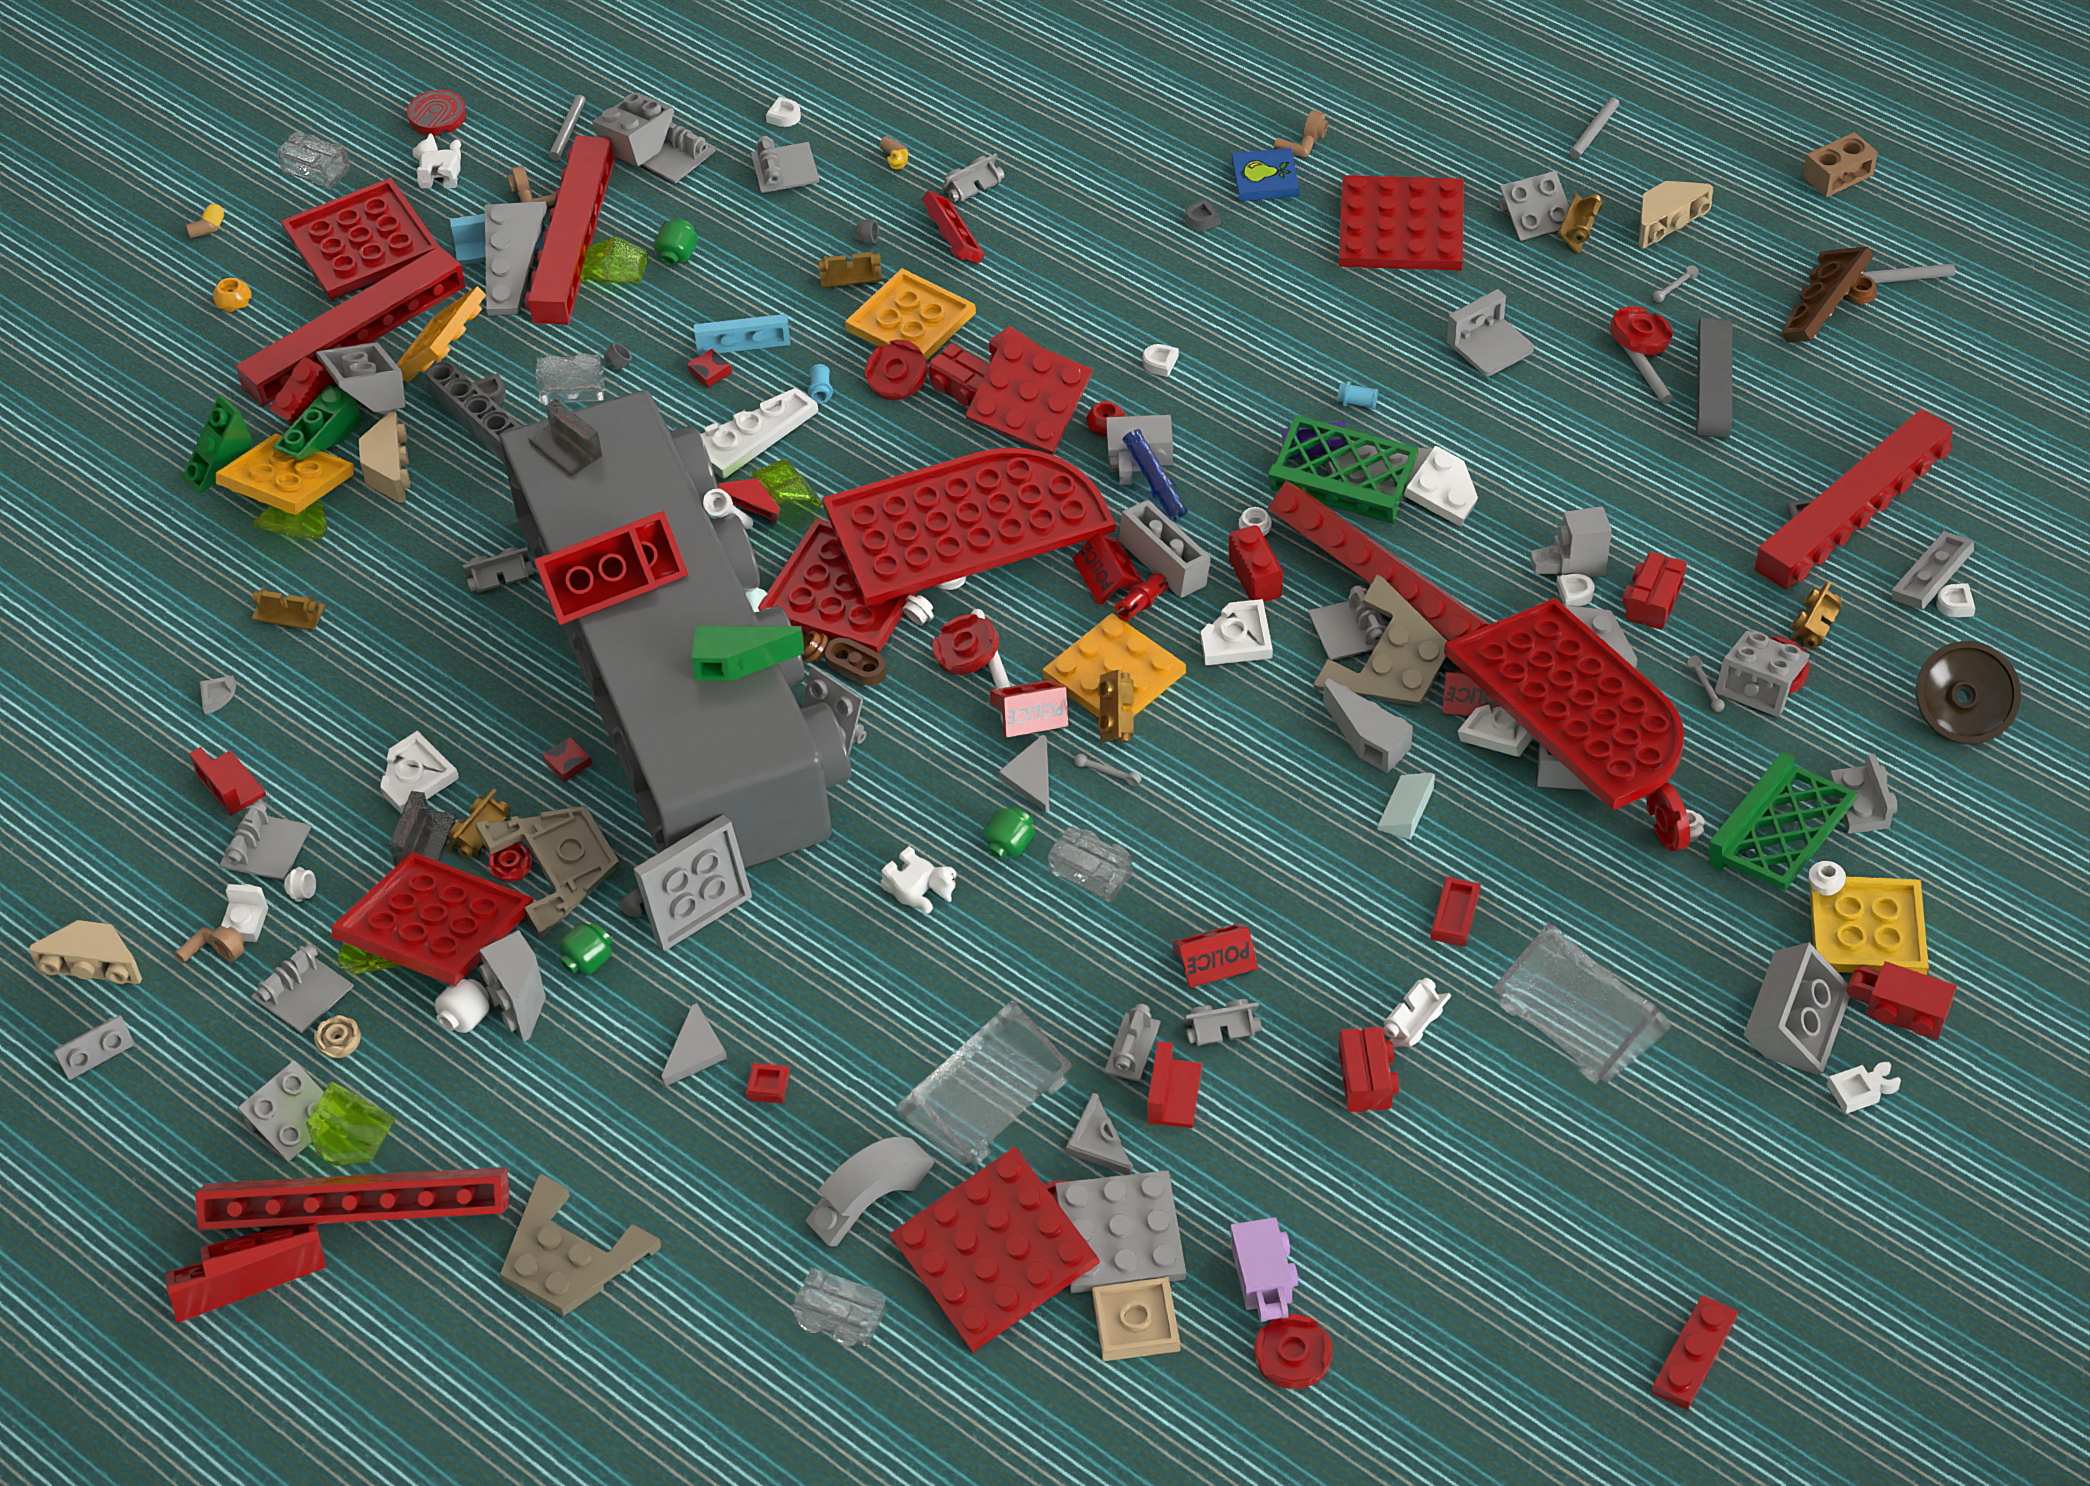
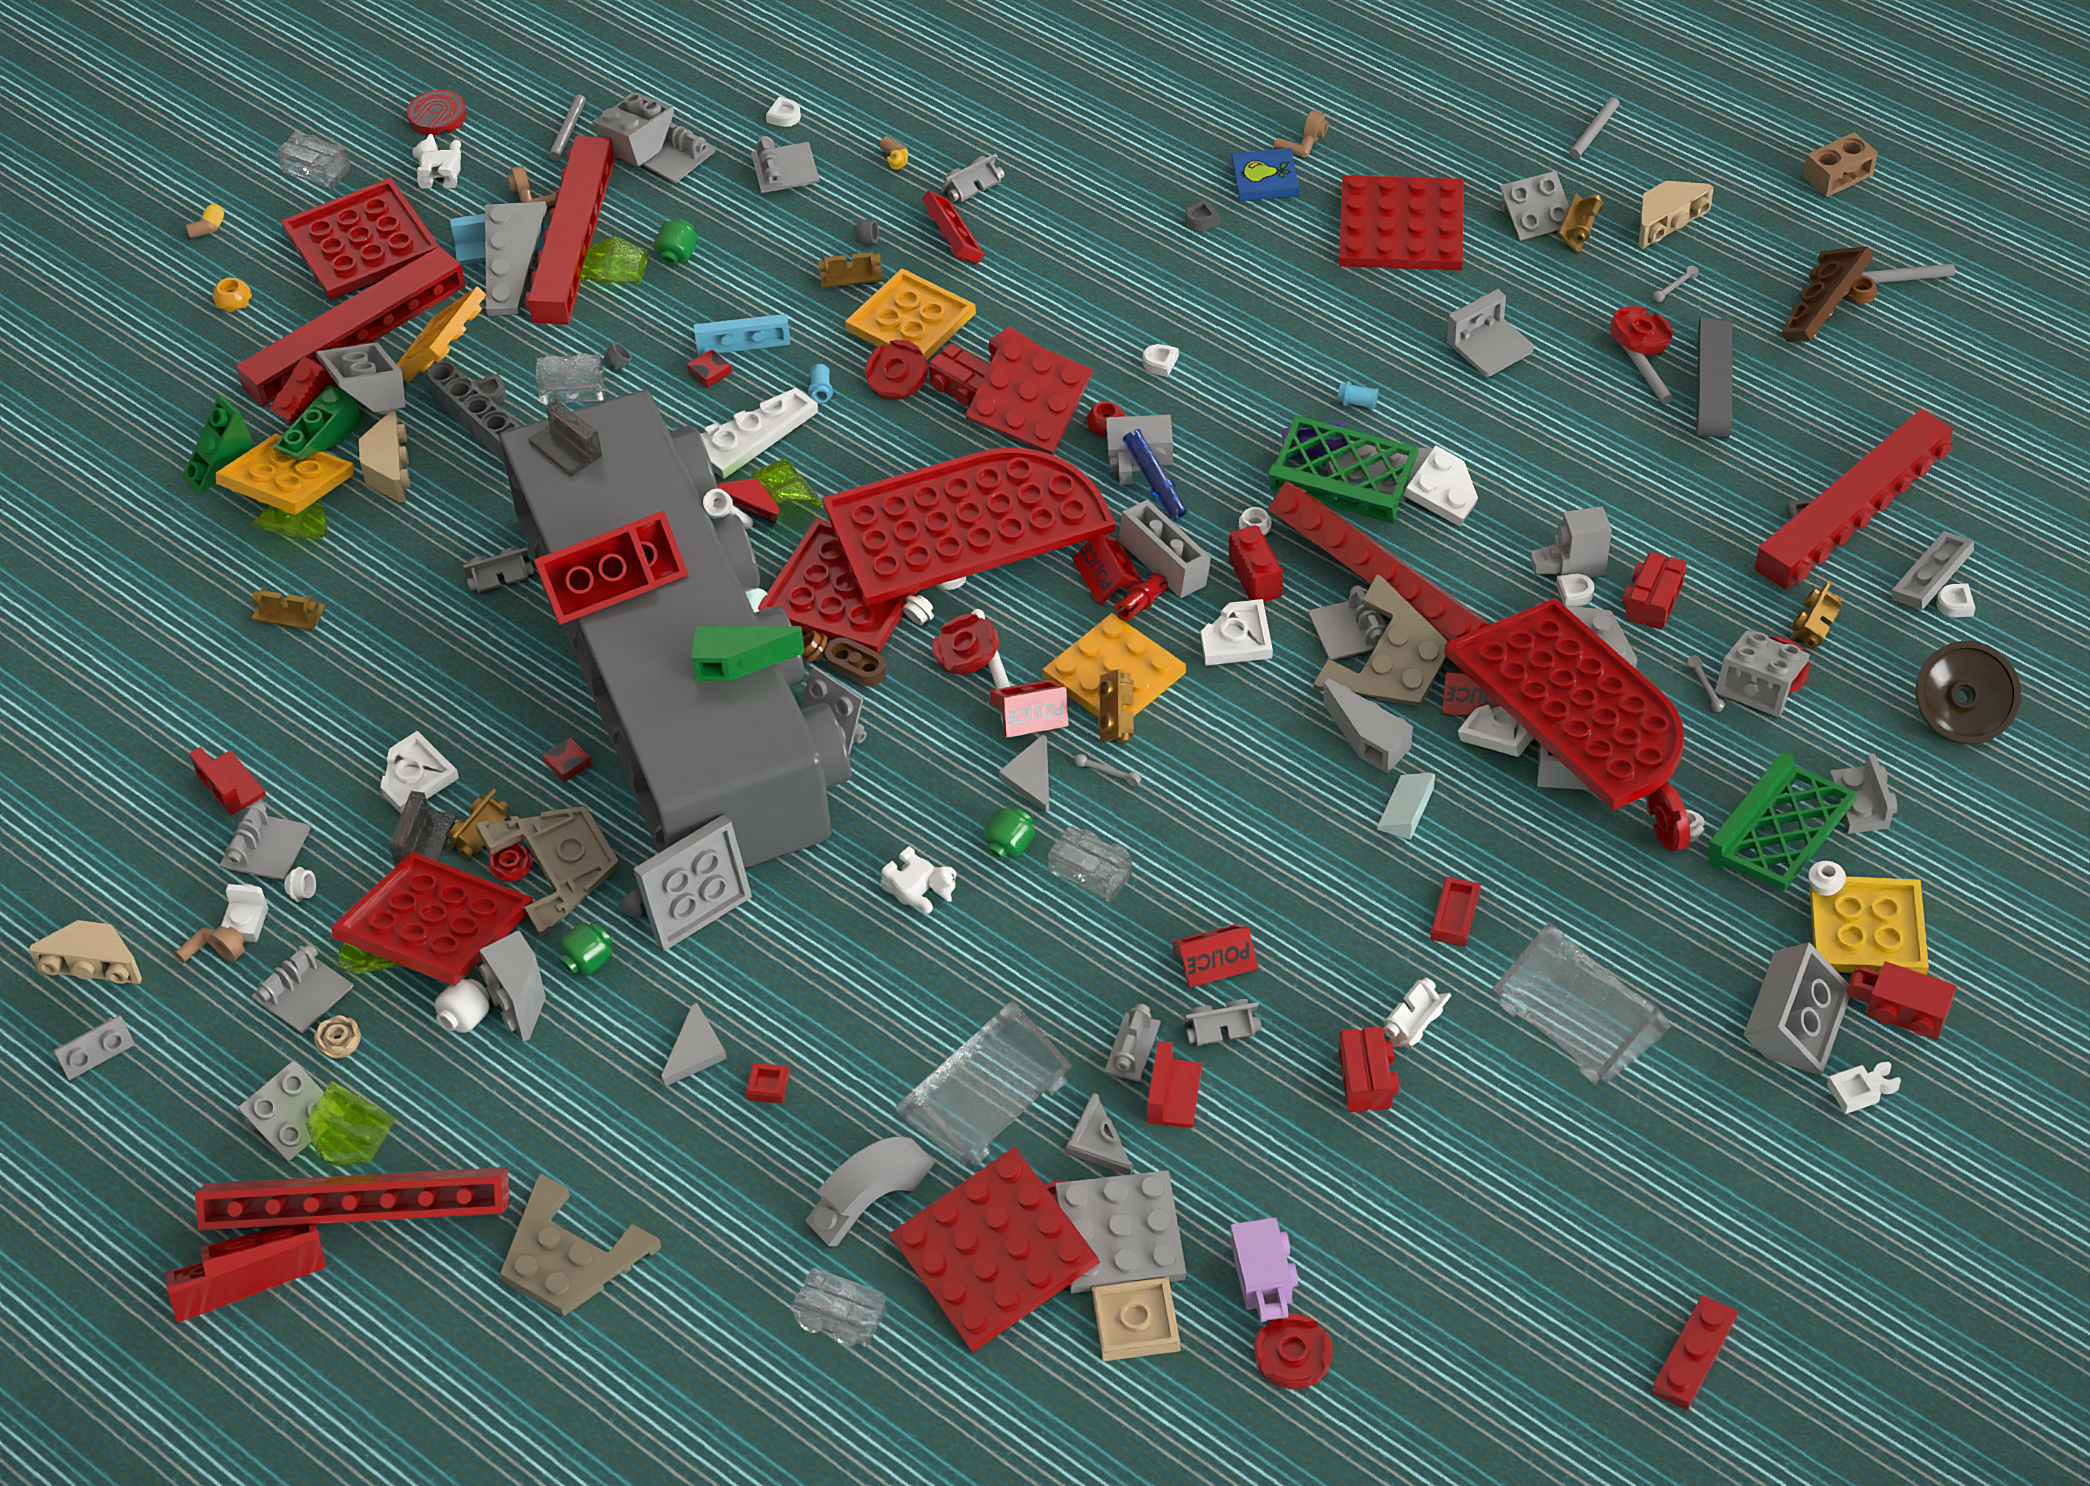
light grey tile [200,675,236,714] -> none

